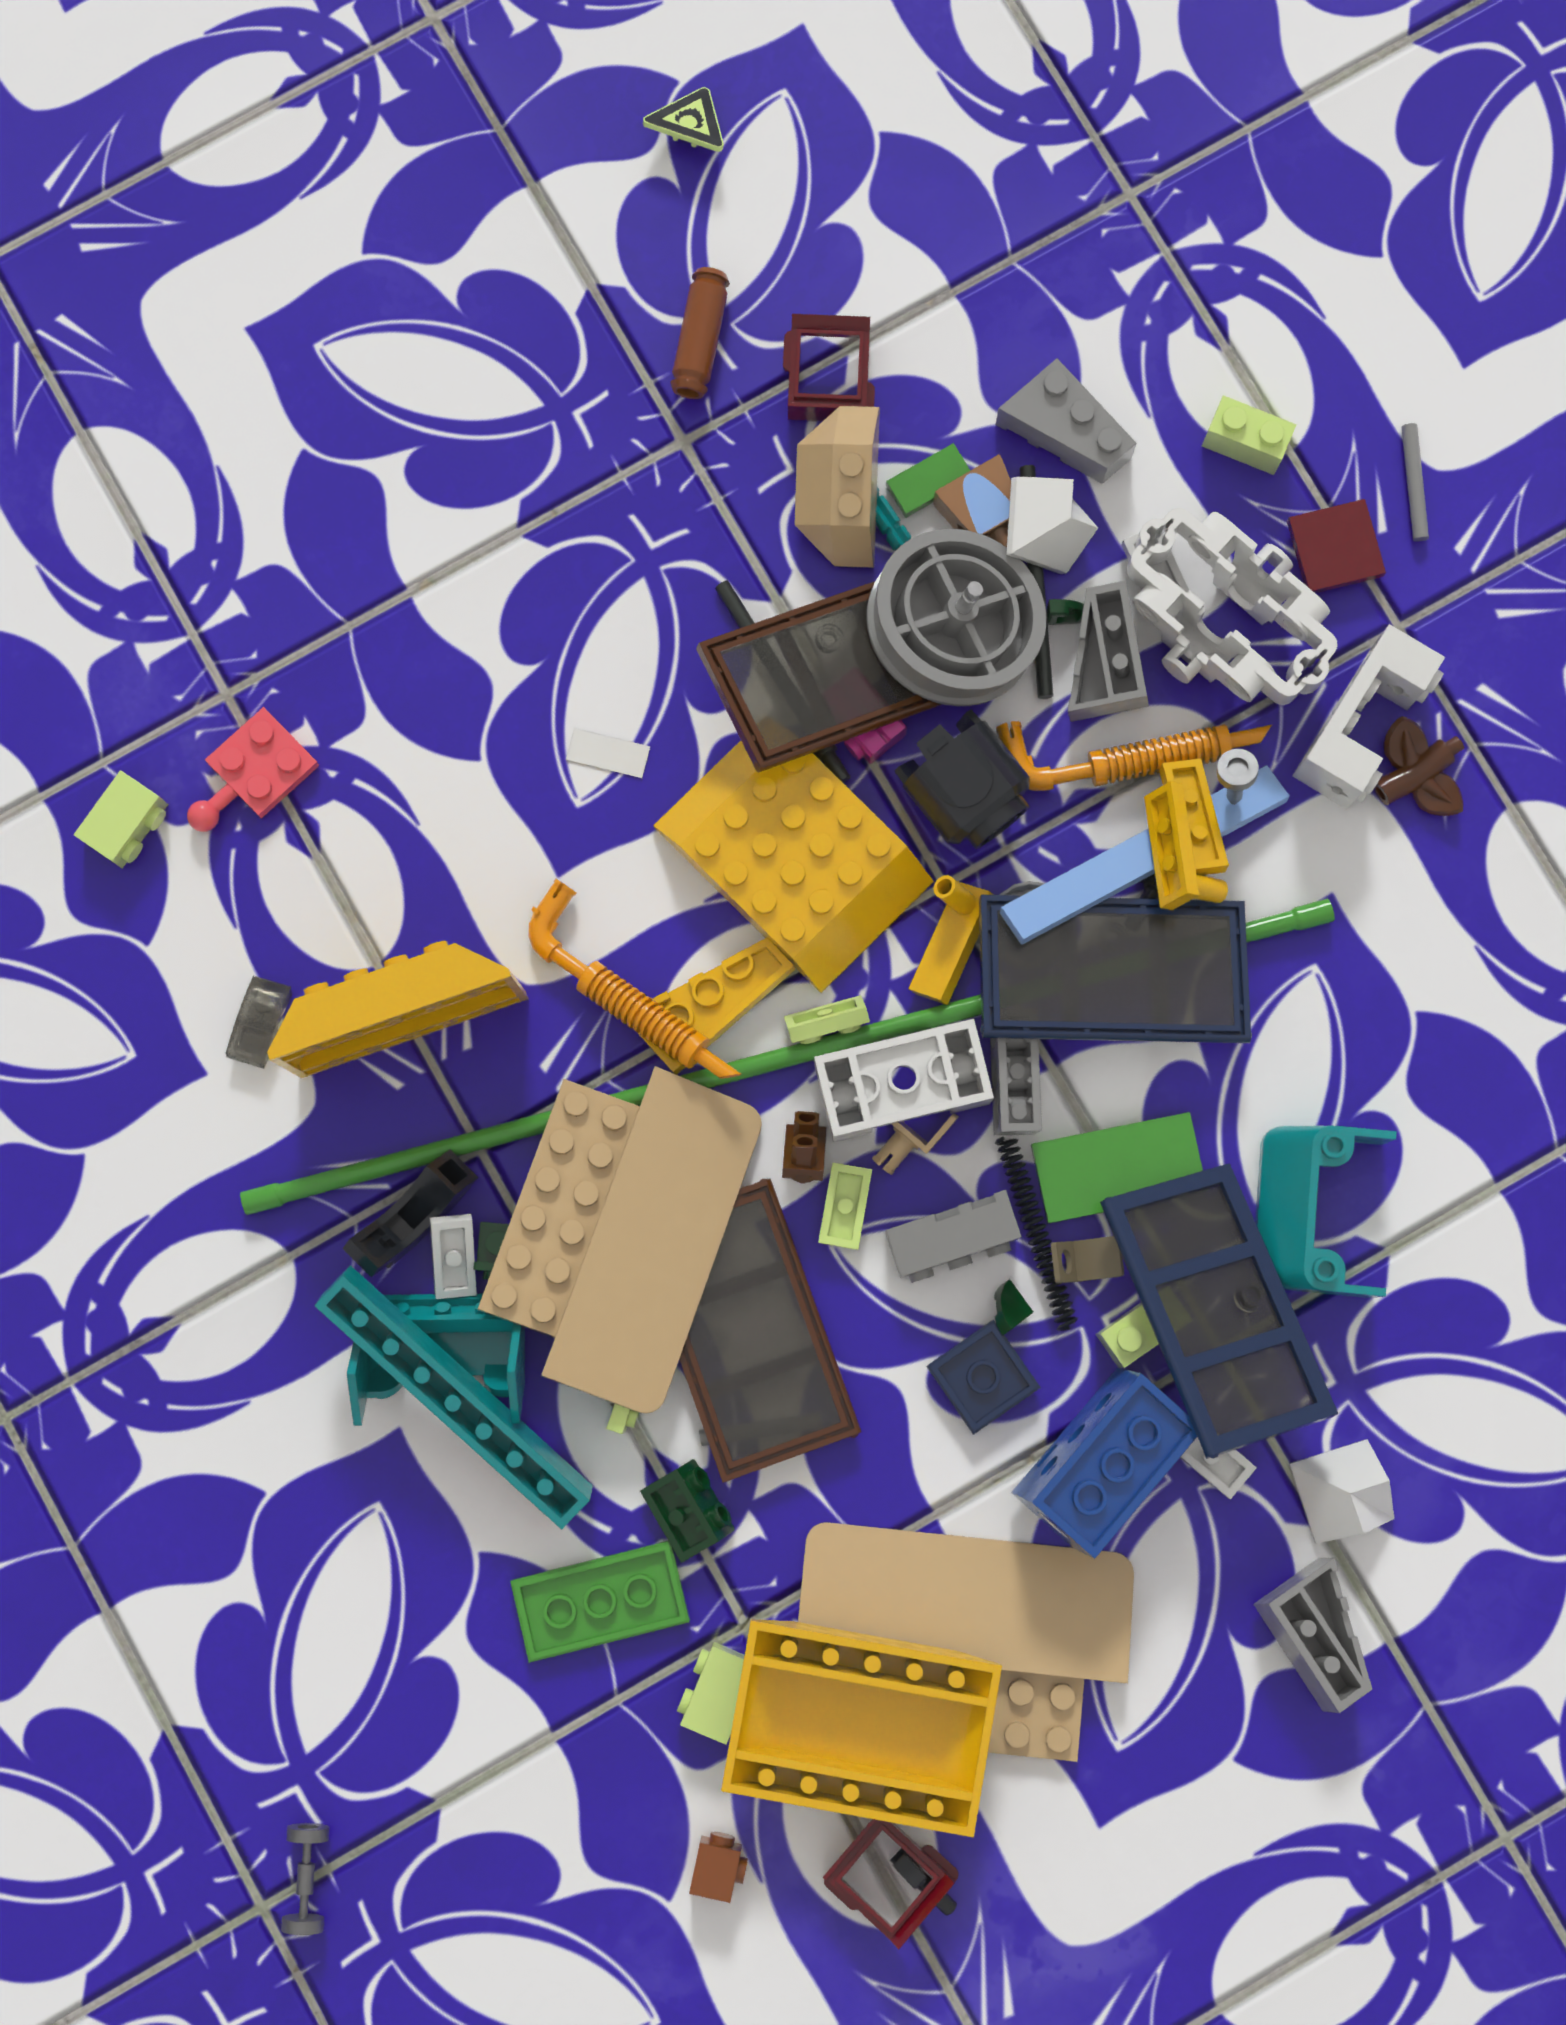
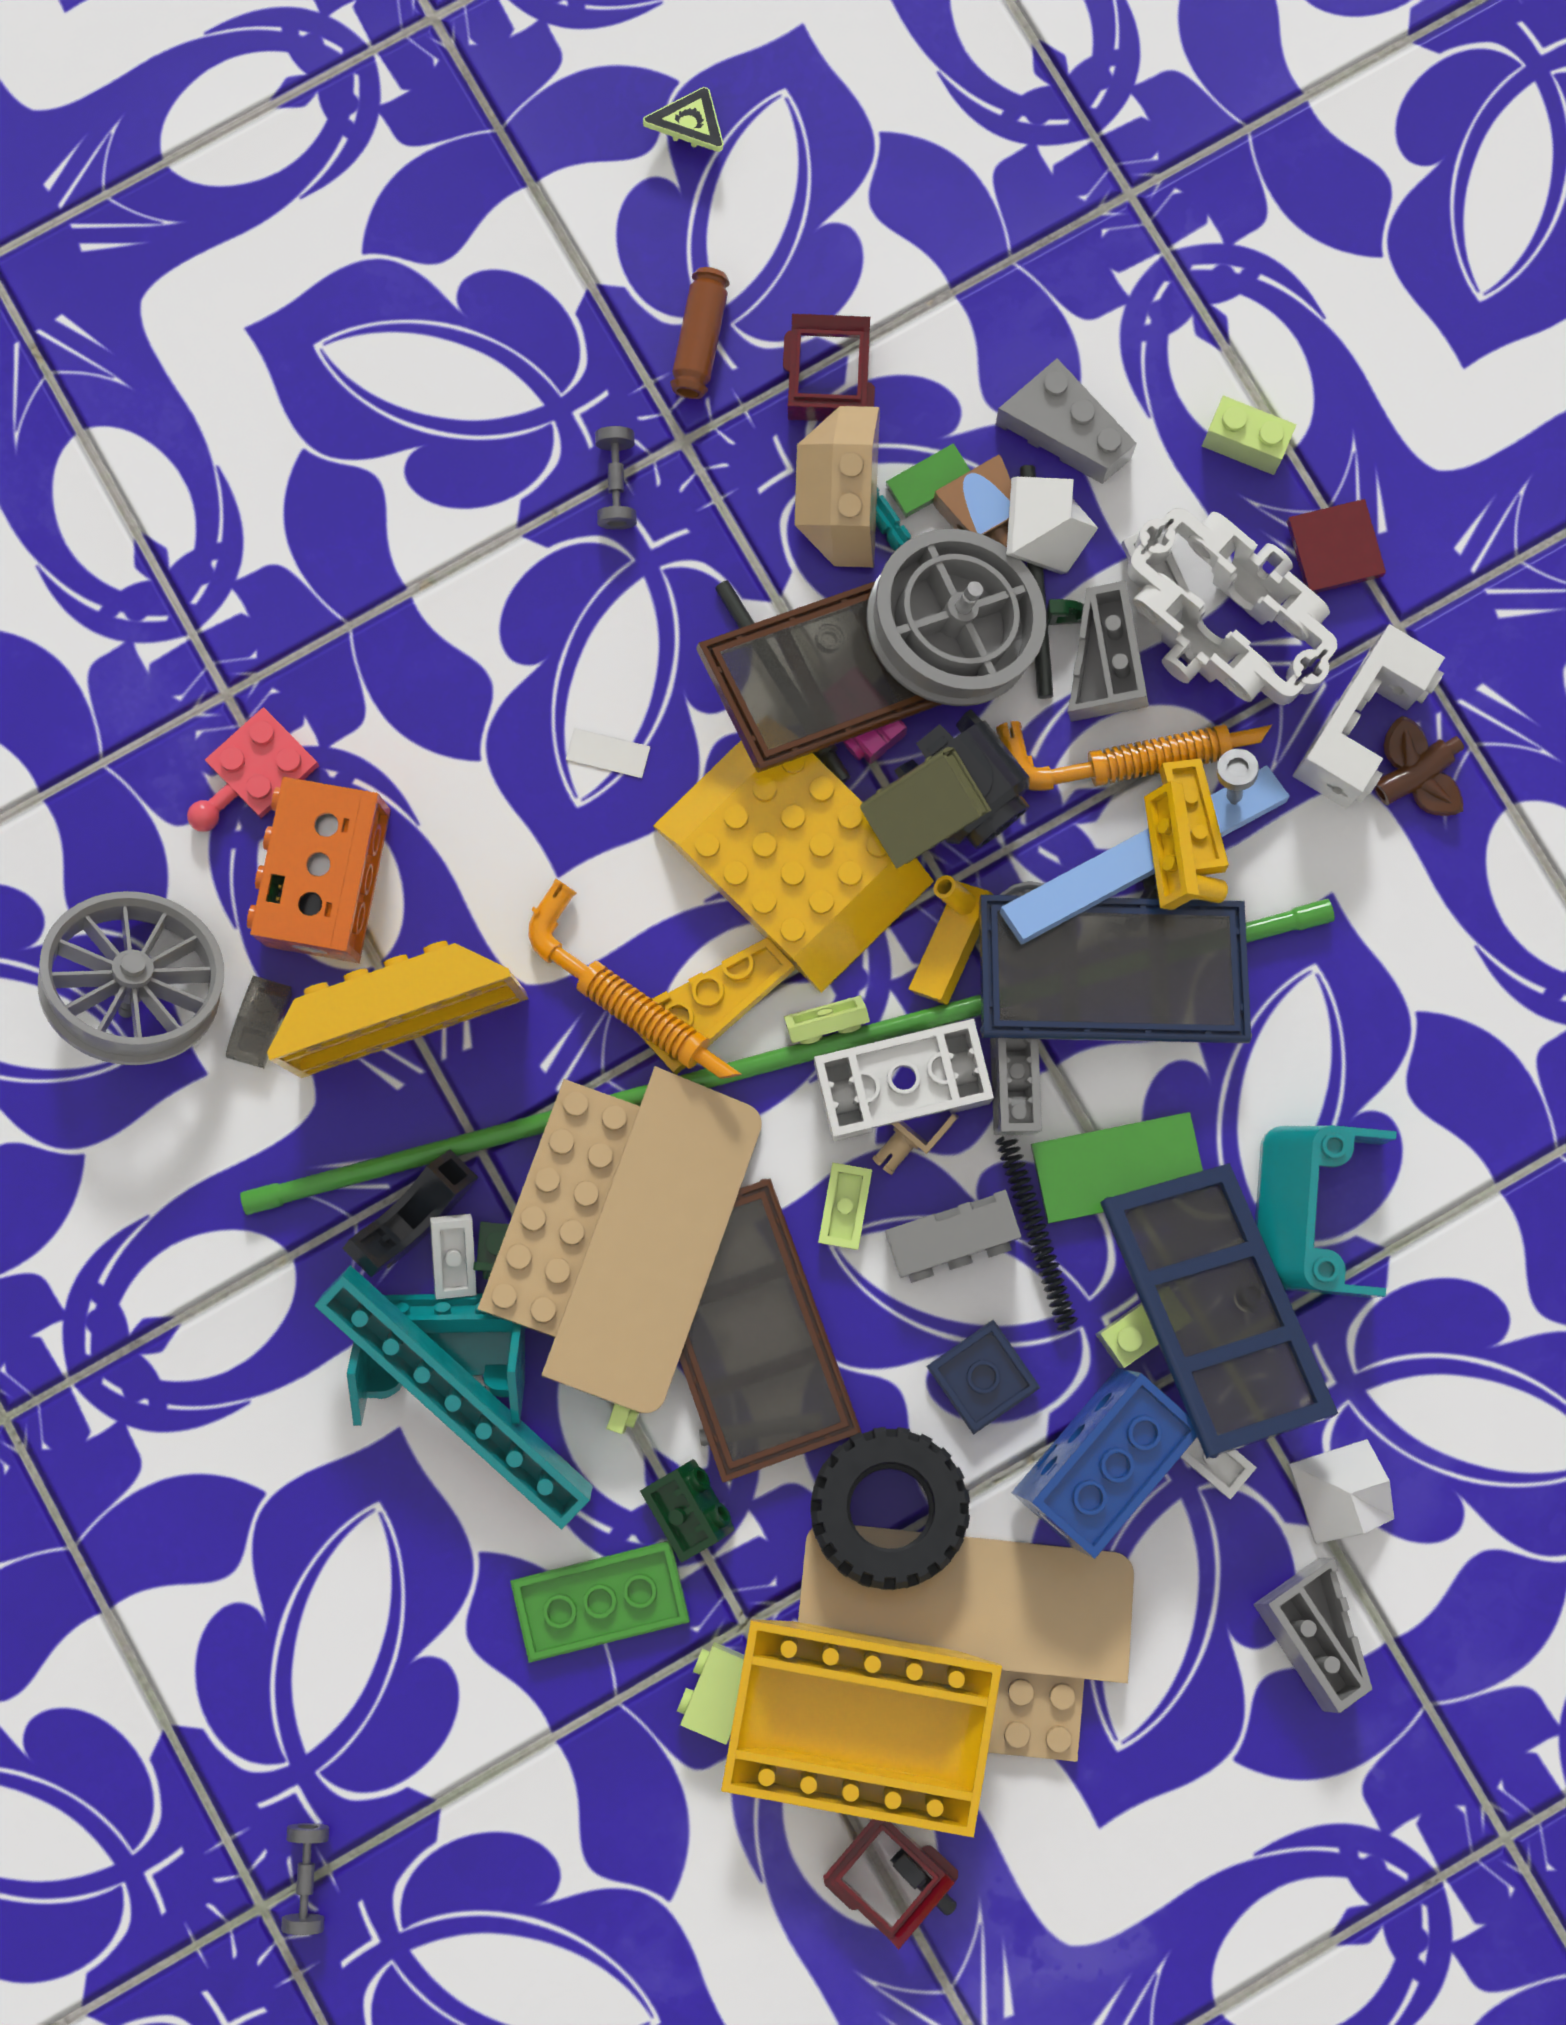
yellowish green brick [74,770,169,869] -> none
dark orange brick [689,1832,748,1903] -> none
reddish brown hips [782,1111,827,1184] -> none
dark green tile [994,1279,1034,1335] -> none
dark tan bracket [1051,1236,1124,1283] -> none
light grey bar [1401,423,1429,541] -> none
none -> light grey wheel [38,891,224,1065]
none -> orange piece [247,777,391,963]
none -> flat silver wheel [595,426,637,530]
none -> black tyre [810,1427,970,1590]
none -> olive piece [860,747,992,869]

